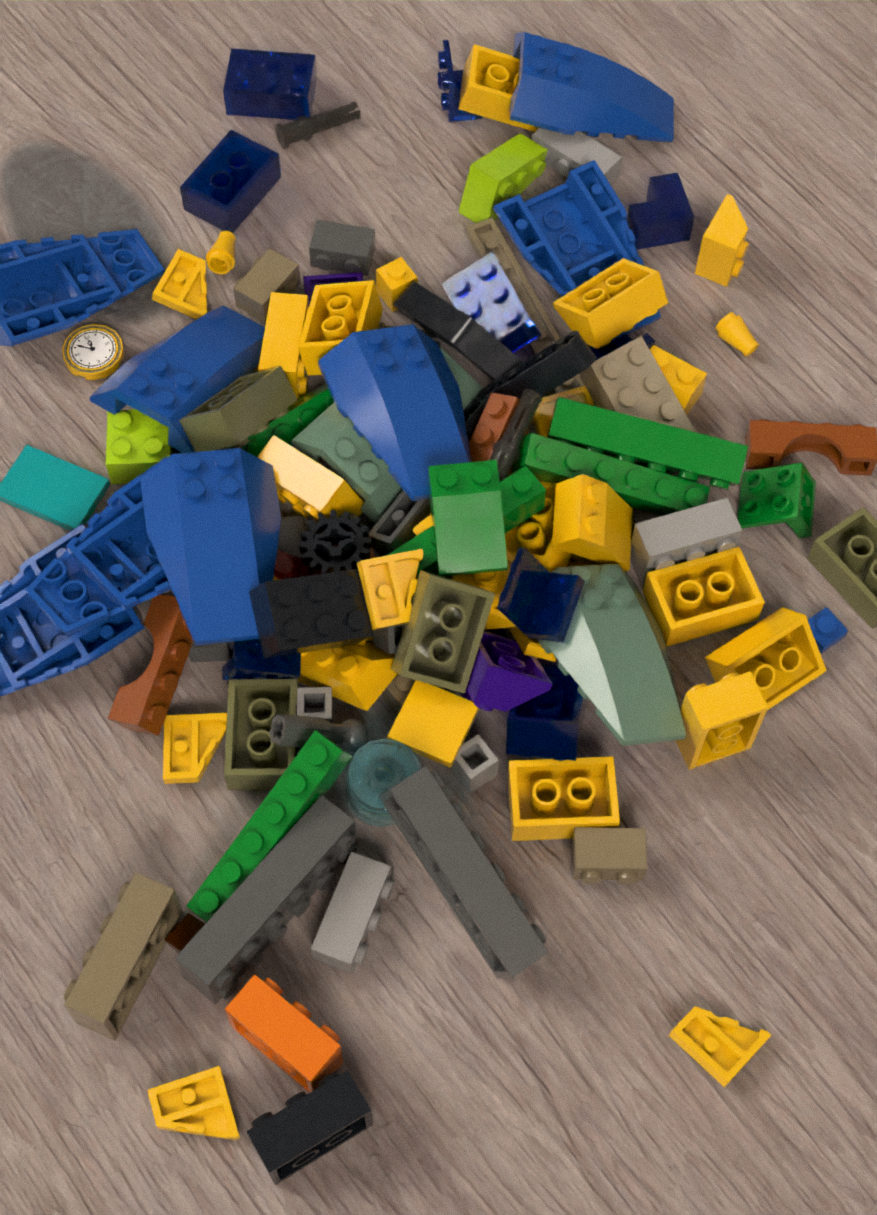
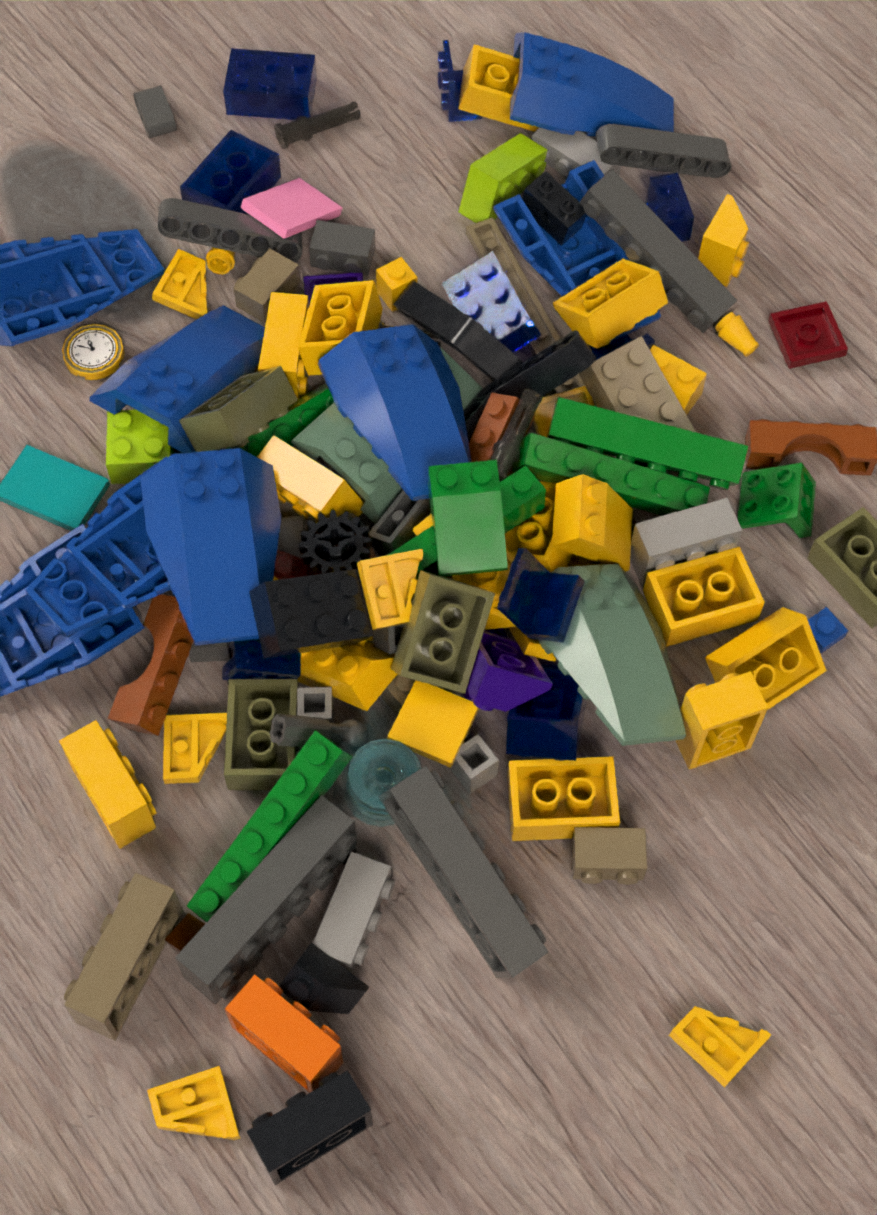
none -> yellow brick [59,720,157,849]
none -> dark grey beam [133,85,177,139]
none -> dark grey beam [158,198,302,262]
none -> bright pink tile [241,178,343,239]
none -> black slope [279,943,369,1014]
none -> black brick [522,171,587,246]
none -> dark grey brick [579,169,738,333]
none -> dark grey beam [596,124,732,178]
none -> dark red plate [768,301,848,369]

